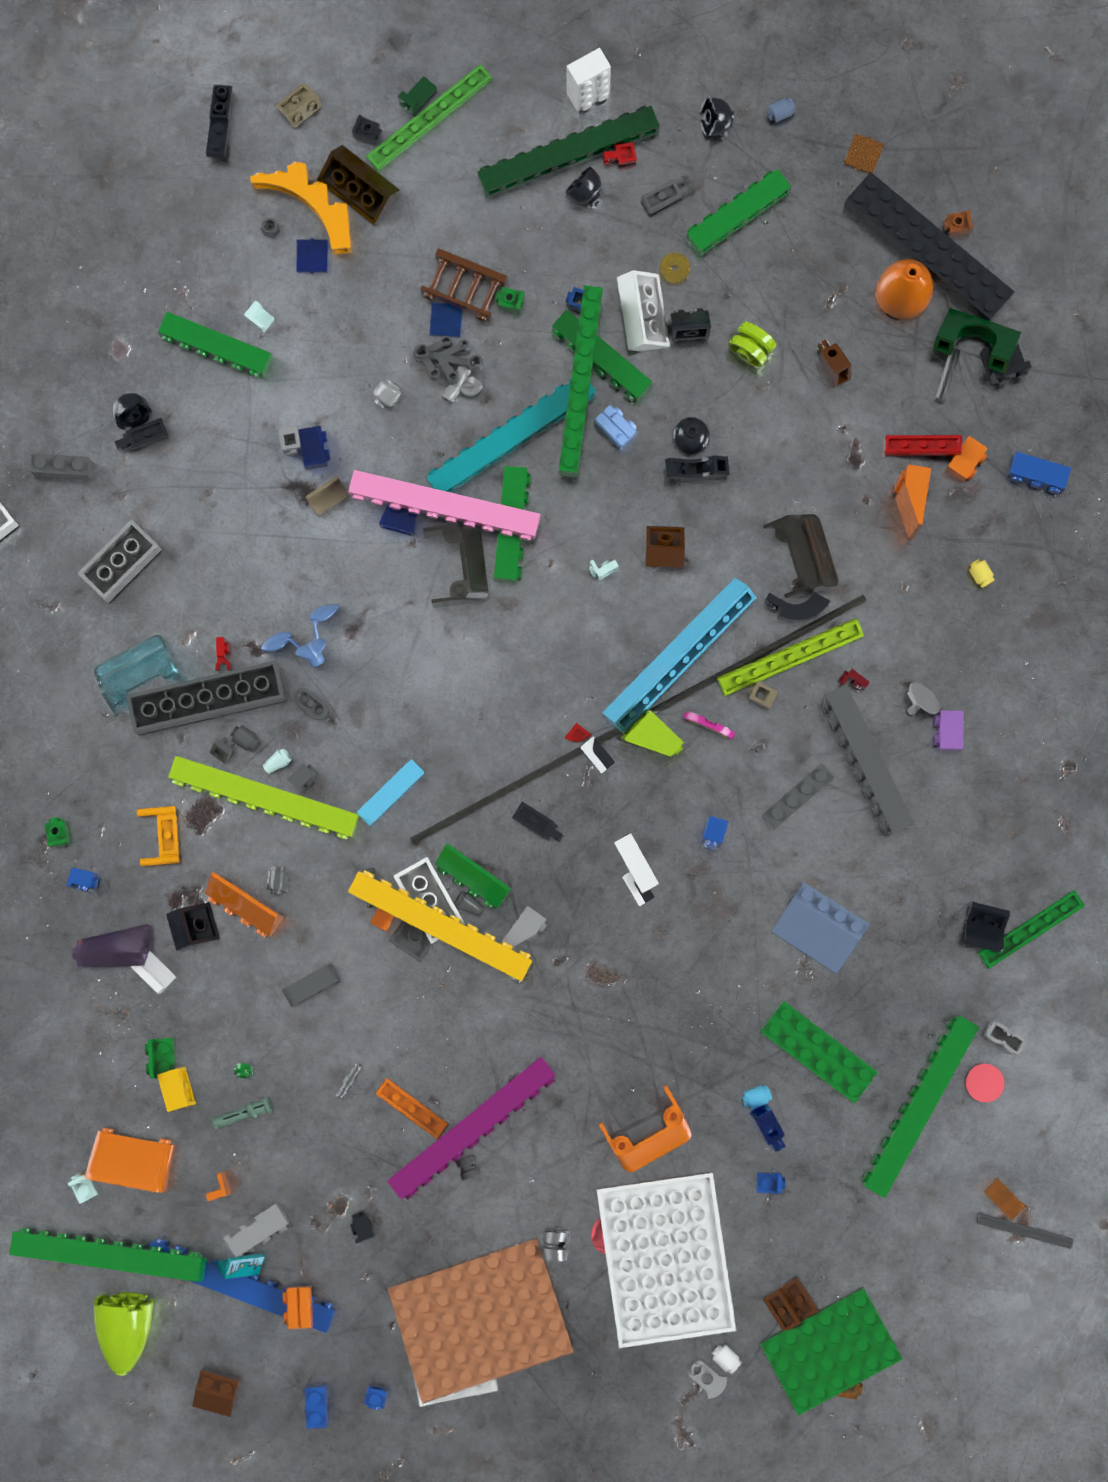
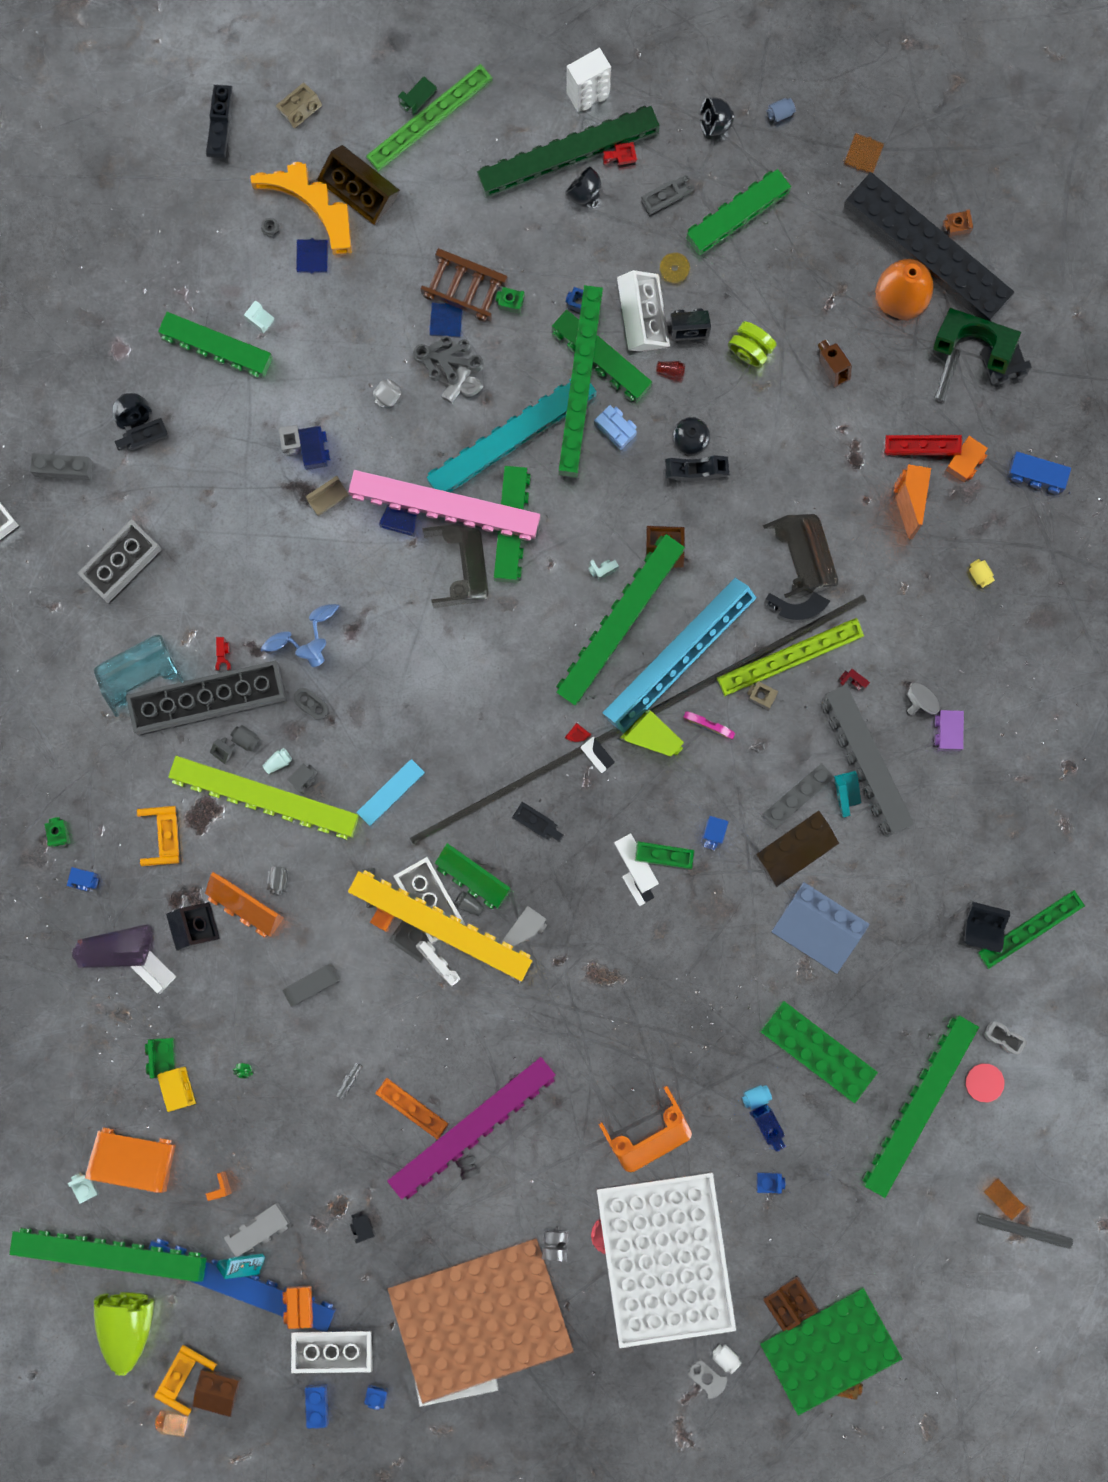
sand green pin [212,1096,272,1130] -> none
black brick [352,115,382,145] -> none
none -> light orange plate [154,1345,217,1417]
none -> clear orange bracket [155,1410,188,1437]
none -> white slope [291,1331,372,1373]
none -> white hinge [416,941,460,986]
none -> green brick [556,534,686,705]
none -> green tile [635,841,694,870]
none -> clear red cone [656,361,685,380]
none -> dark brown slope [754,810,839,887]
none -> teal panel [834,771,862,818]

